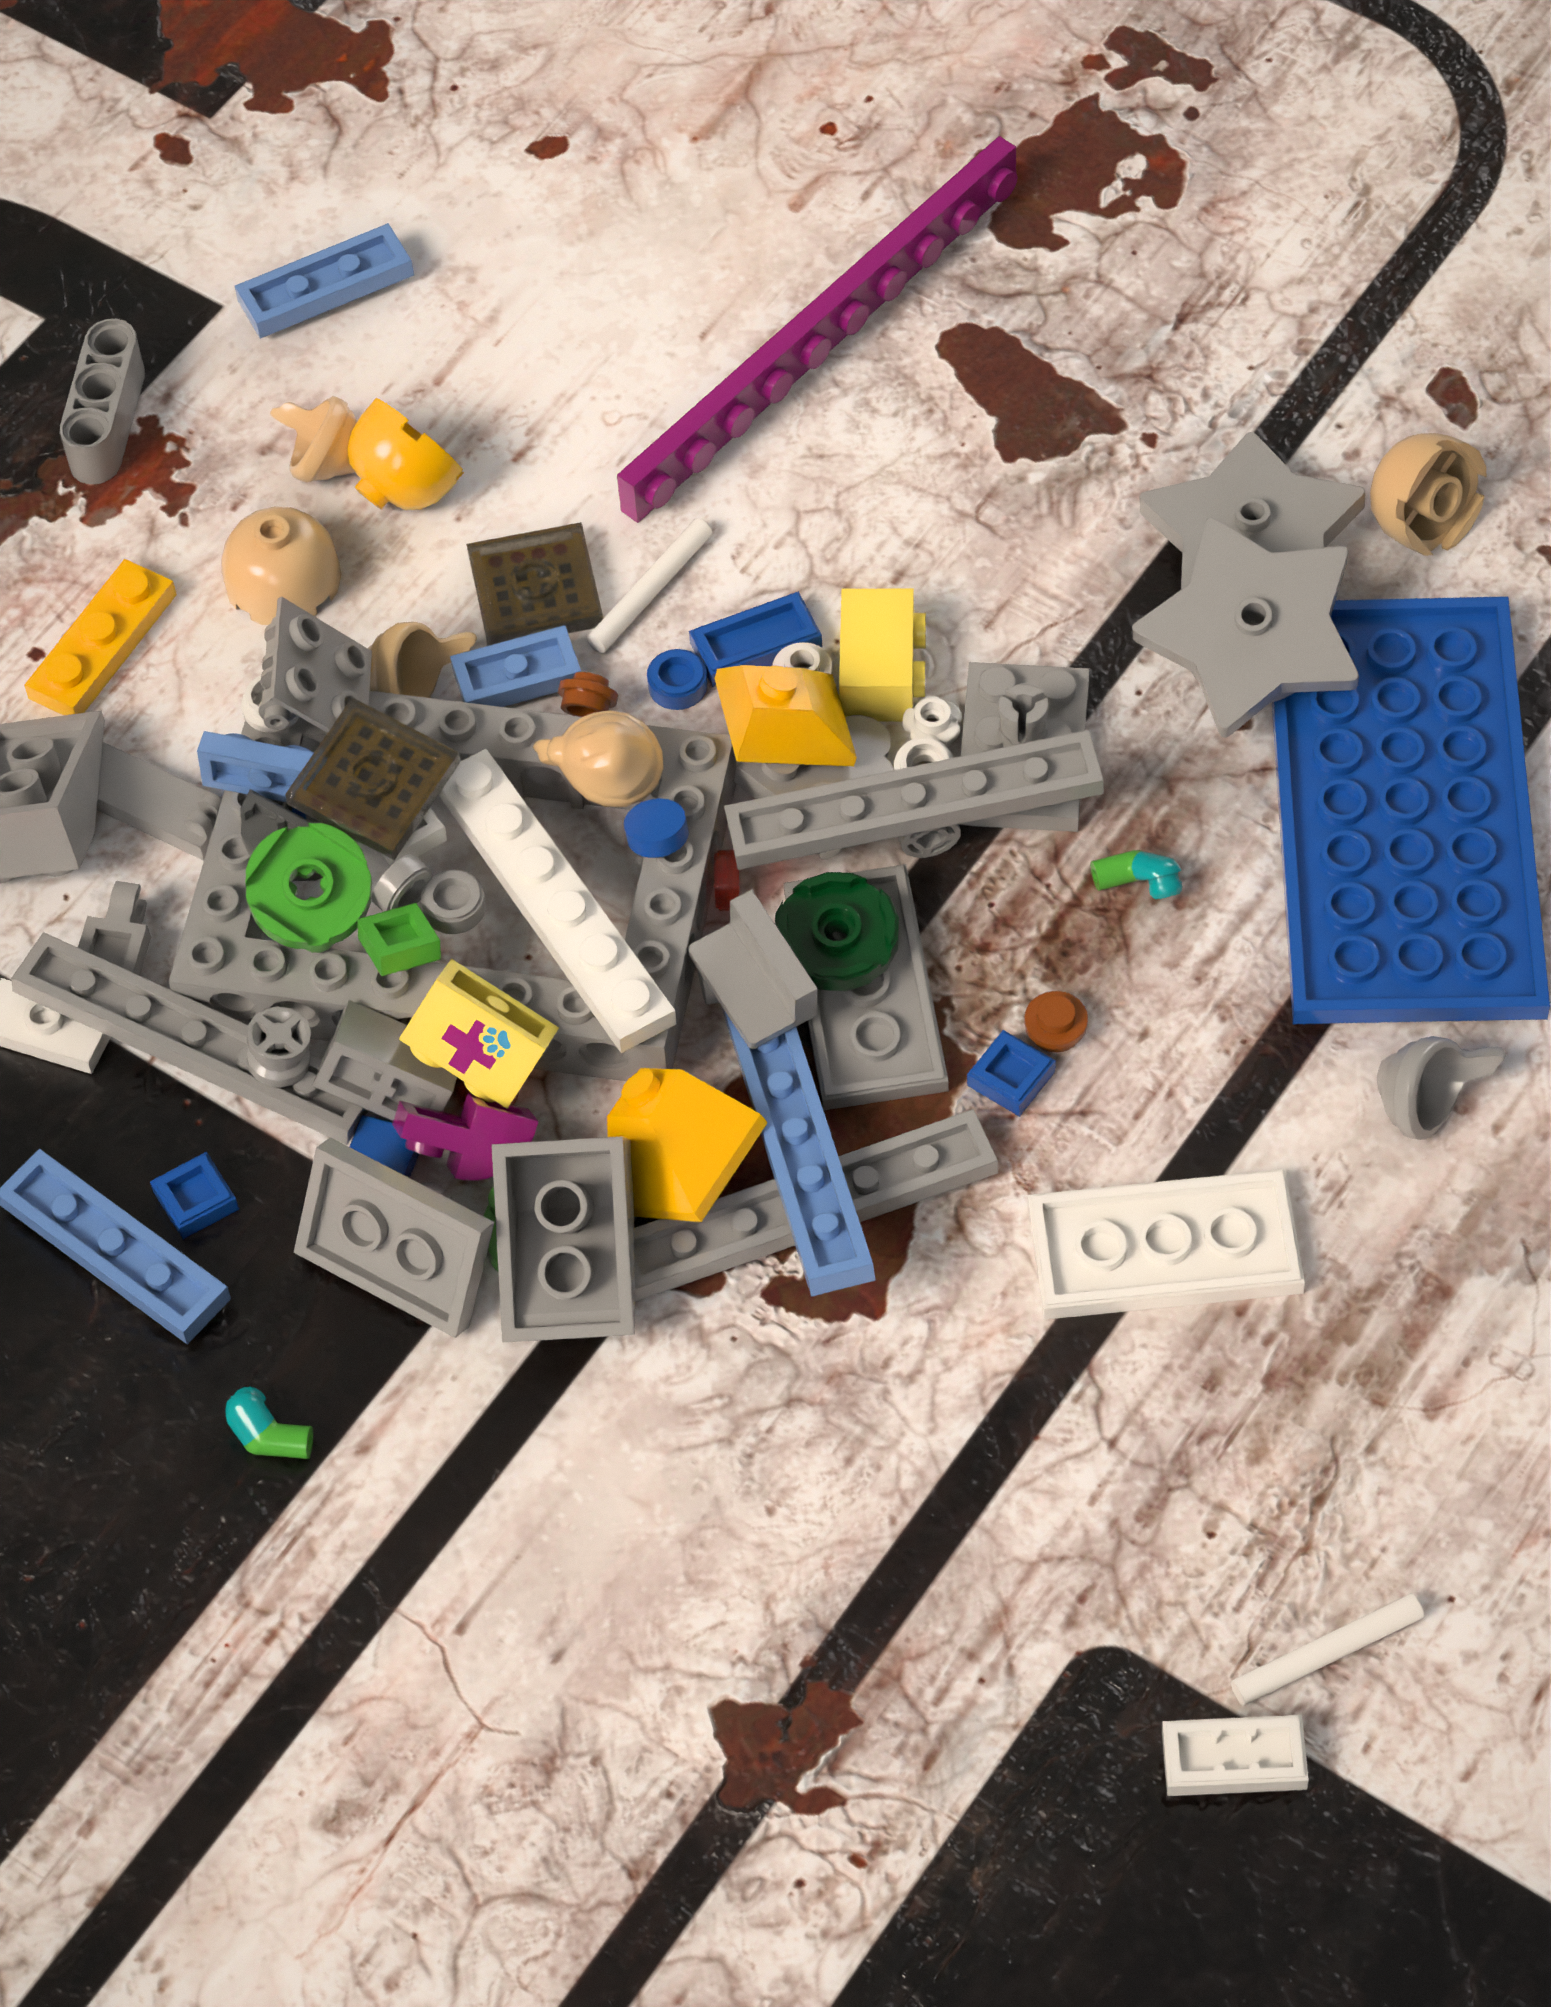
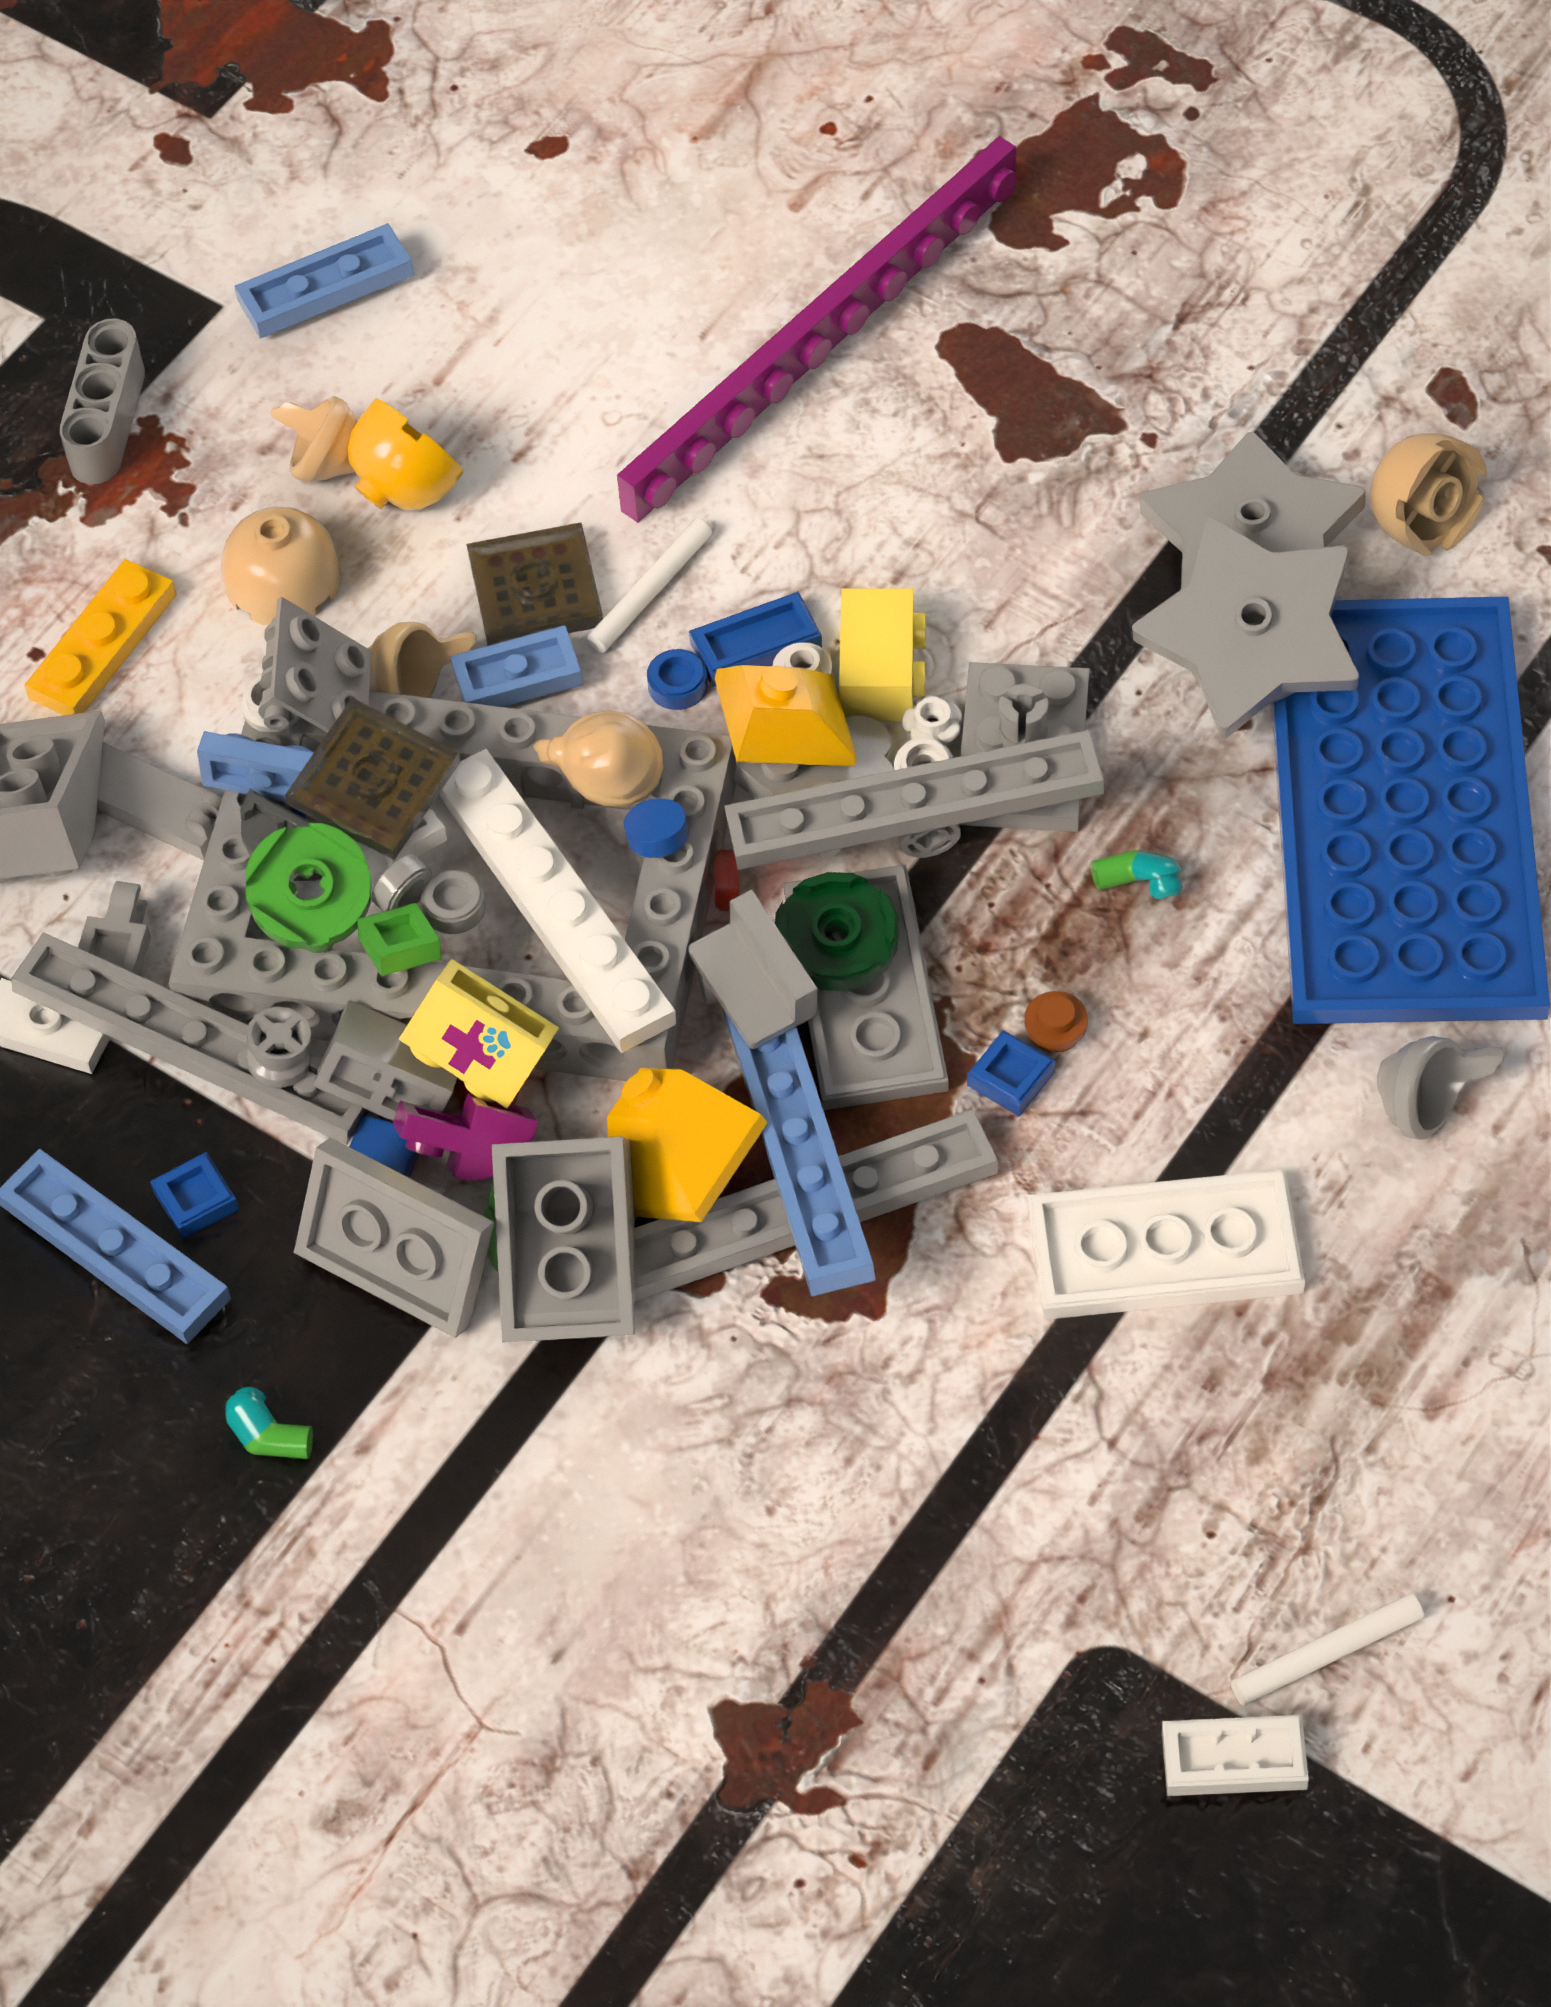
dark orange plate [558,672,619,717] -> none

